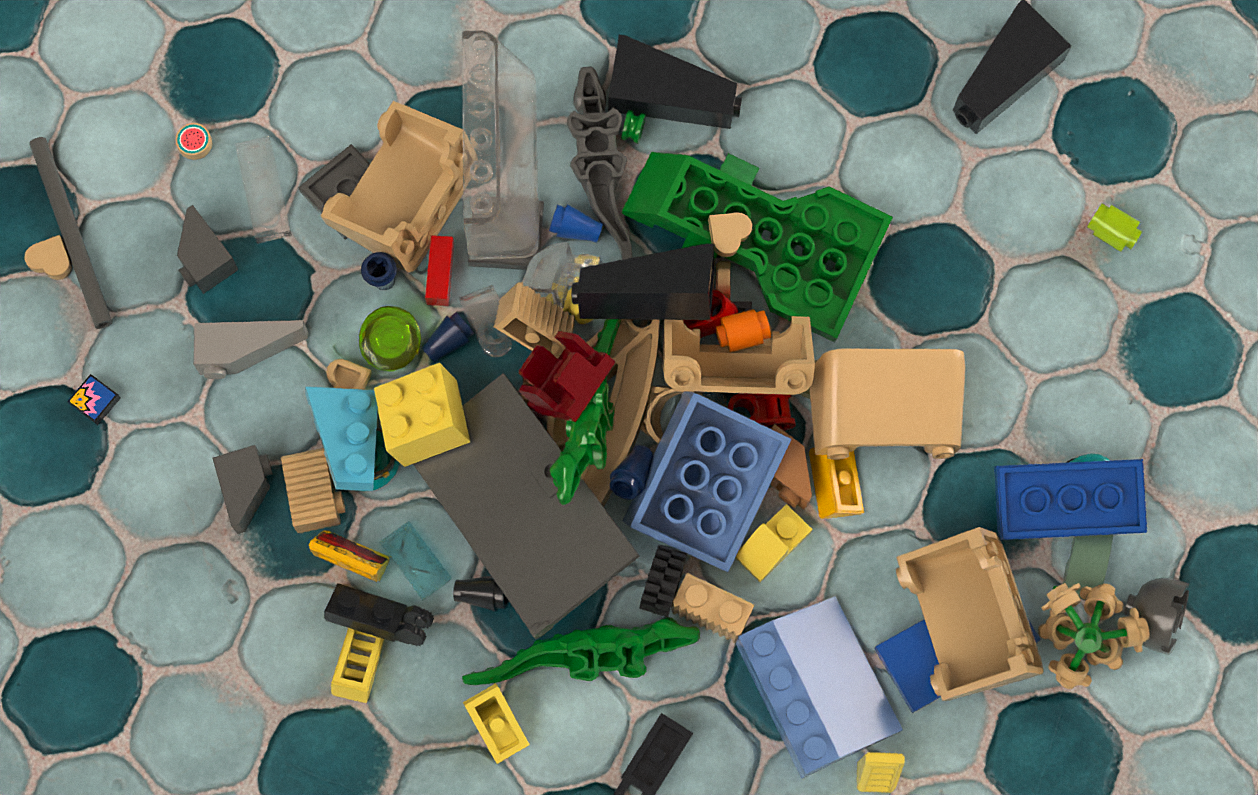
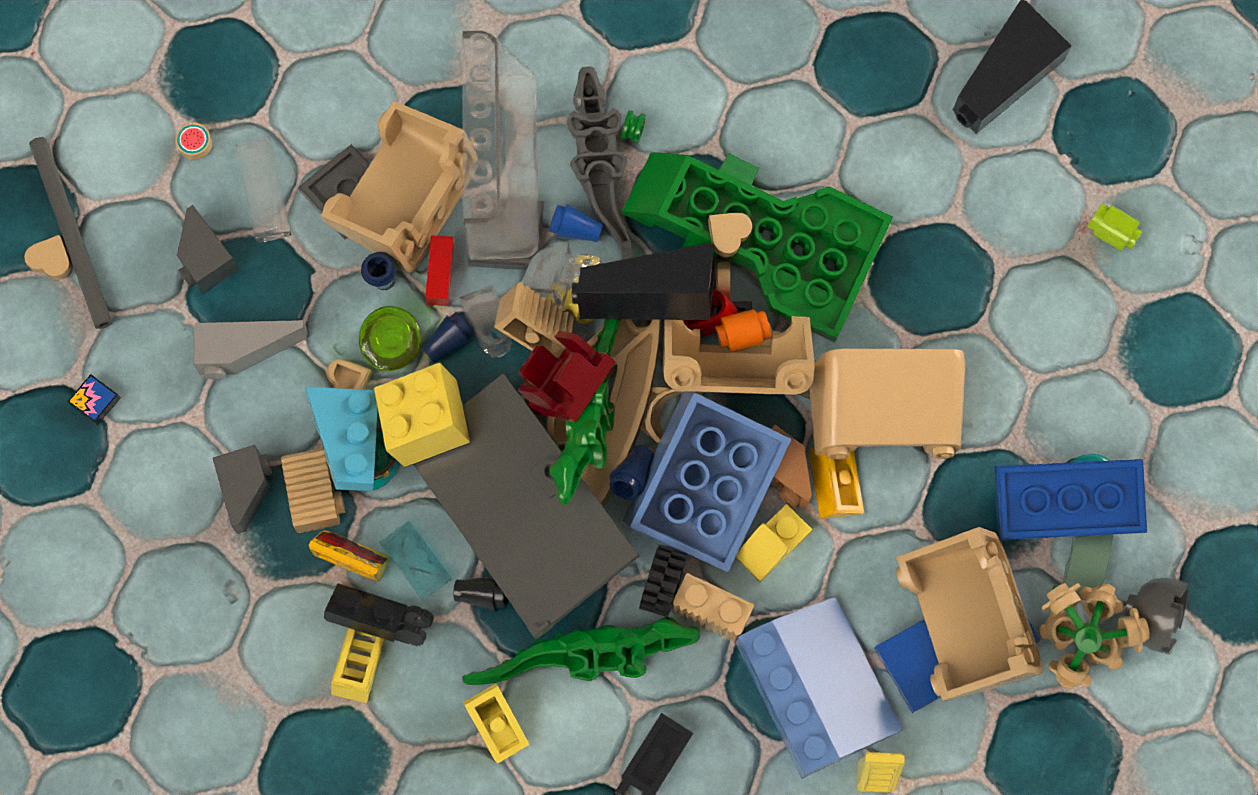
black slope [608,35,742,129] -> none
red piece [727,393,796,431] -> none

